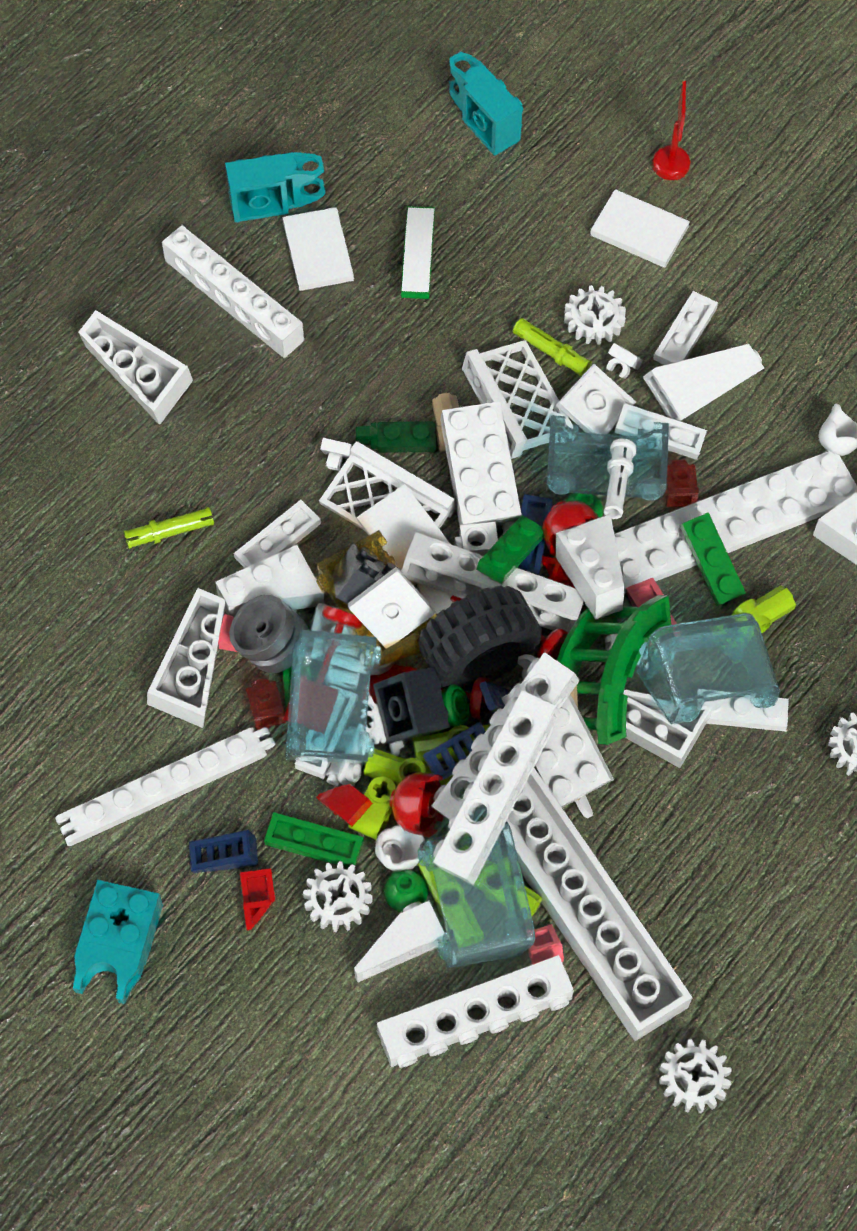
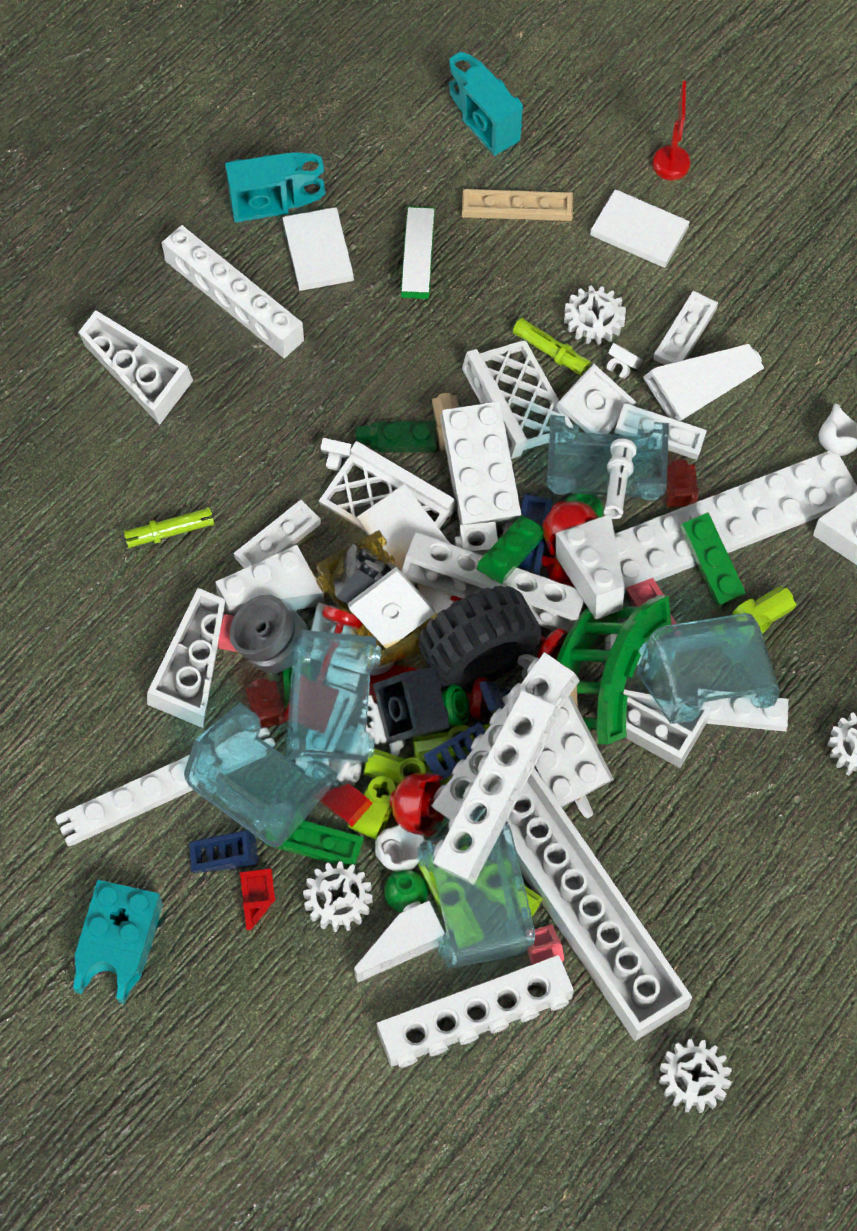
none -> clear light blue windscreen [184,703,338,847]
none -> tan tile [462,189,573,221]

